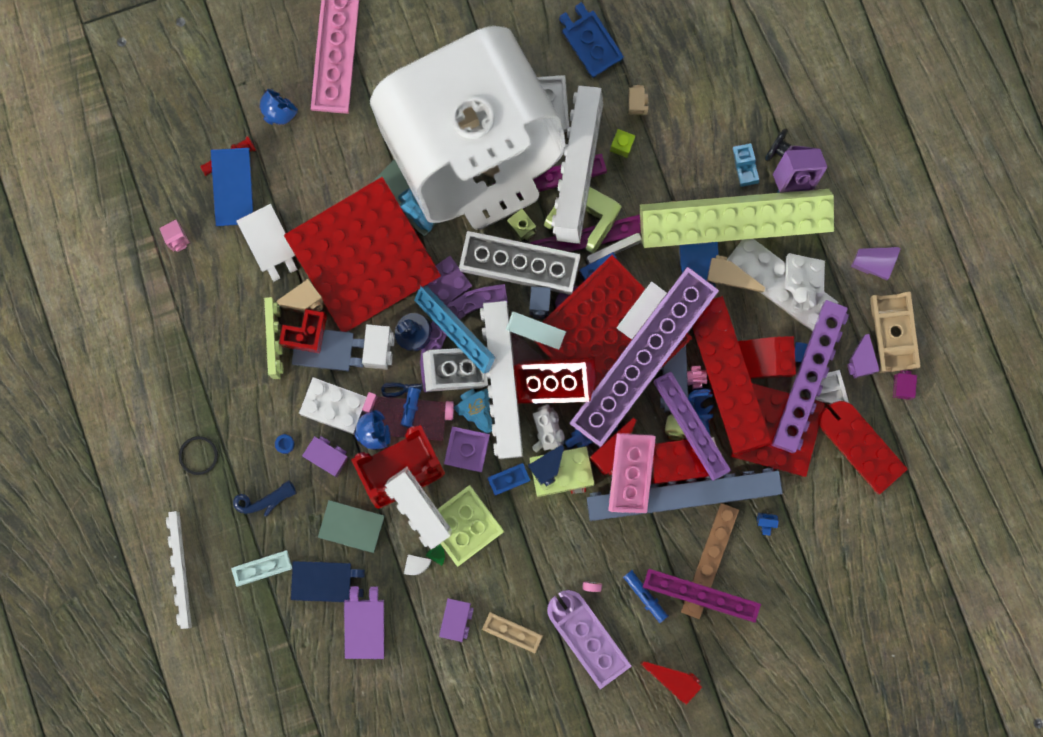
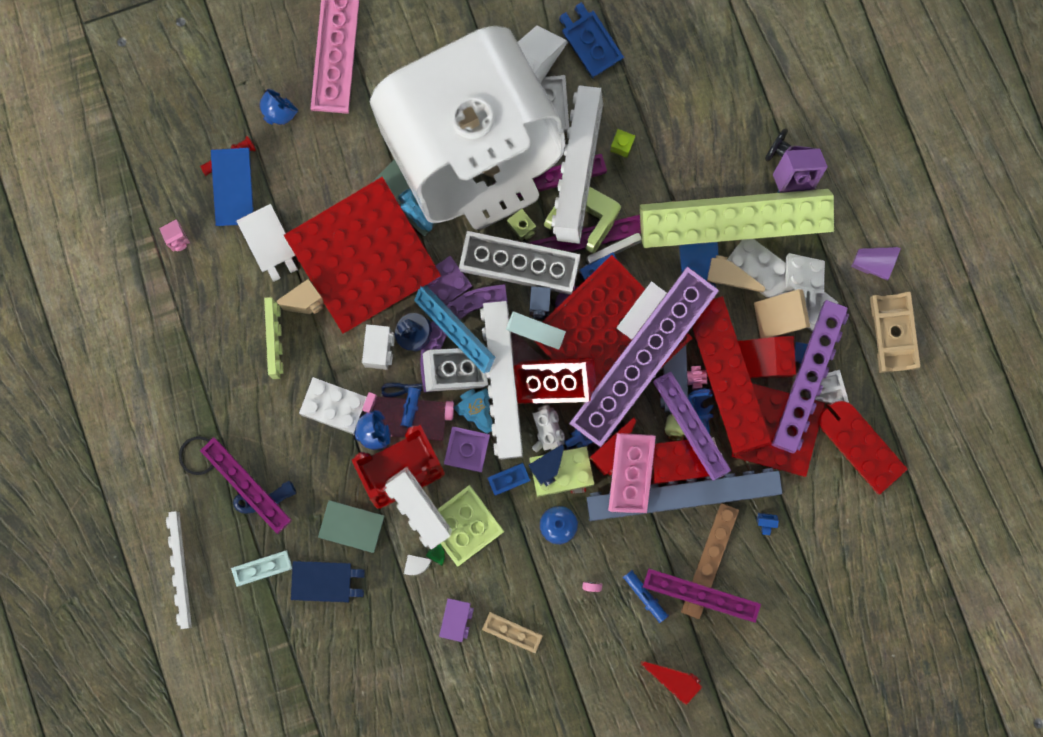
blue tile [275,434,295,454] -> none
red brick [279,309,327,353] -> none
sand blue tile [292,327,365,372] -> none
medium lavender brick [302,436,349,478] -> none
medium lavender tile [344,586,384,659] -> none
lavender plate [547,590,632,689] -> none
tan brick [628,85,648,115] -> none
dark azure slope [733,143,760,187] -> none
medium lavender slope [848,334,879,379] -> none
magenta brick [892,370,917,400] -> none
none -> magenta plate [200,437,292,534]
none -> white slope [518,26,568,83]
none -> blue cylinder [539,506,578,545]
none -> tan tile [754,289,810,338]

